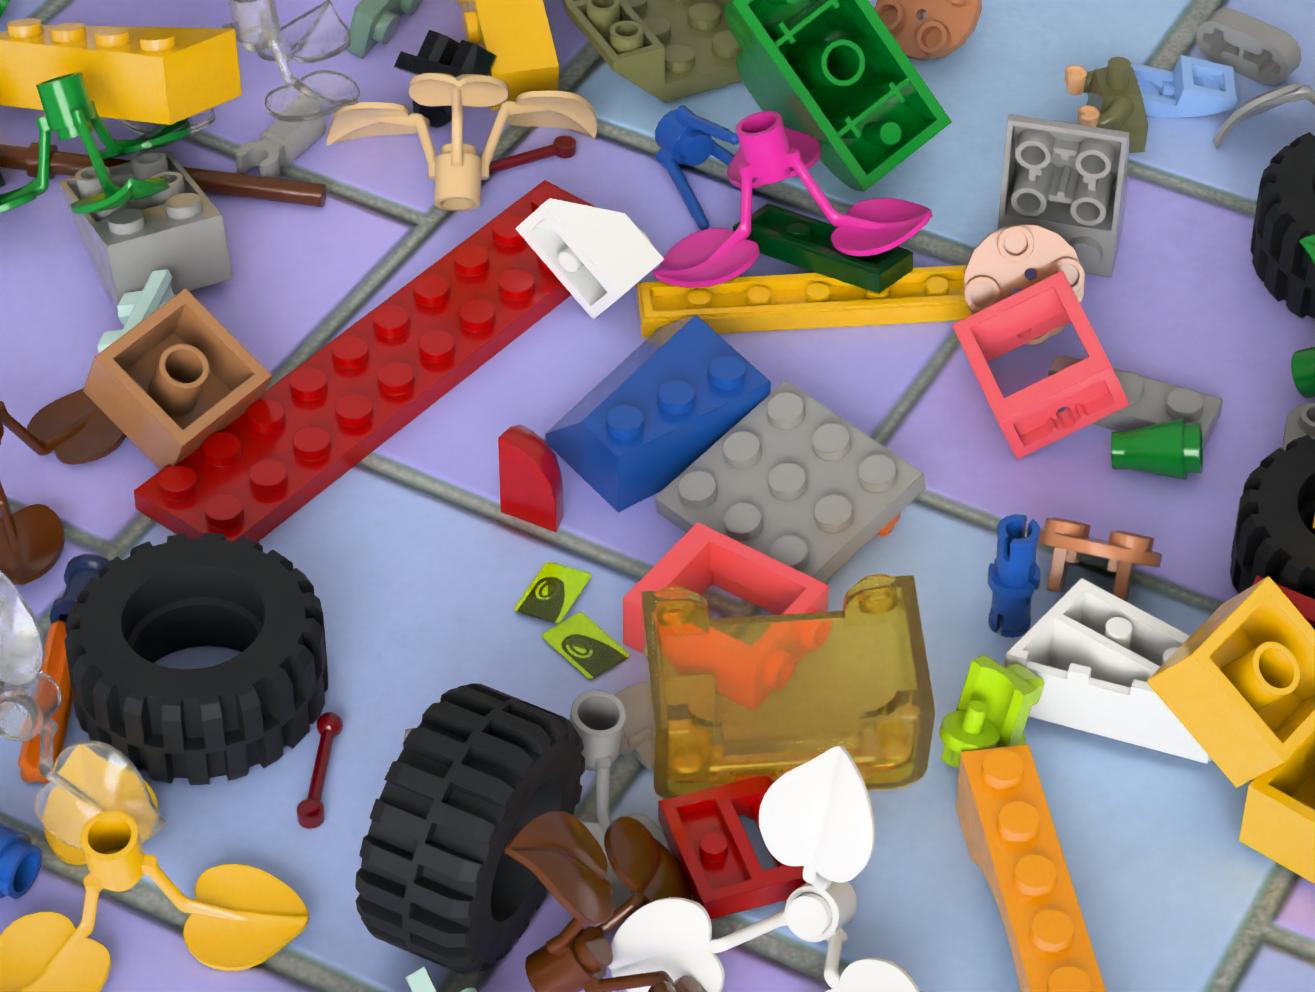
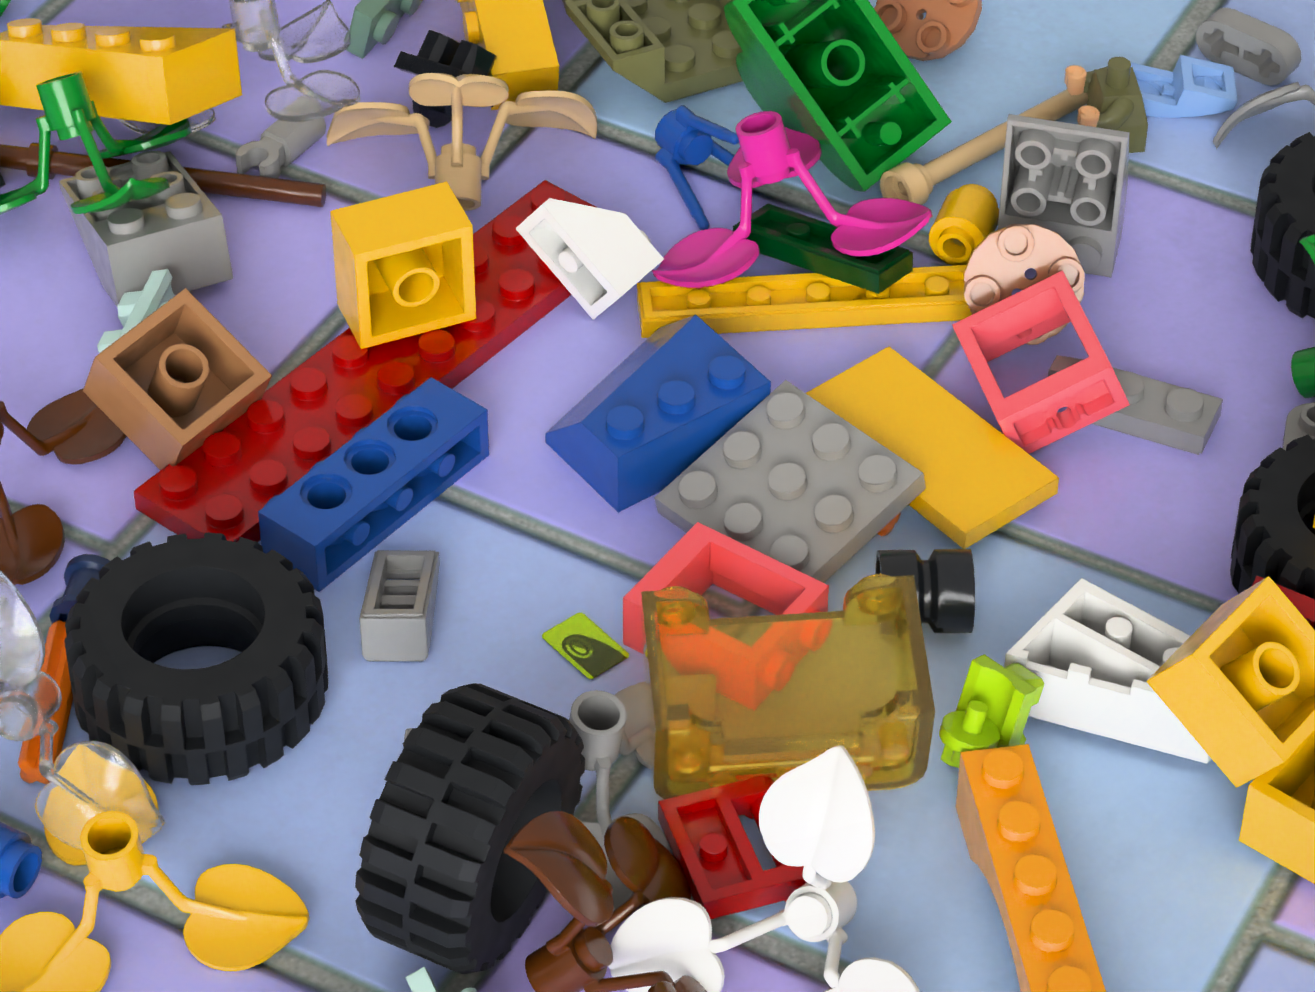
dark red hinge [297,712,343,829] -> none
dark red hinge [481,135,576,182] -> none
red brick [498,424,564,532] -> none
clear neon green sticker [514,562,591,623] -> none
blue pin [987,514,1041,638] -> none
nougat plate [1038,517,1162,602] -> none
green cone [1111,417,1203,480] -> none
none -> blue brick [258,377,489,592]
none -> yellow brick [330,181,476,349]
none -> light grey slope [359,550,440,661]
none -> yellow tile [806,346,1059,549]
none -> black wheel [875,549,975,634]
none -> tan piece [880,89,1088,205]
none -> yellow brick [929,184,999,265]

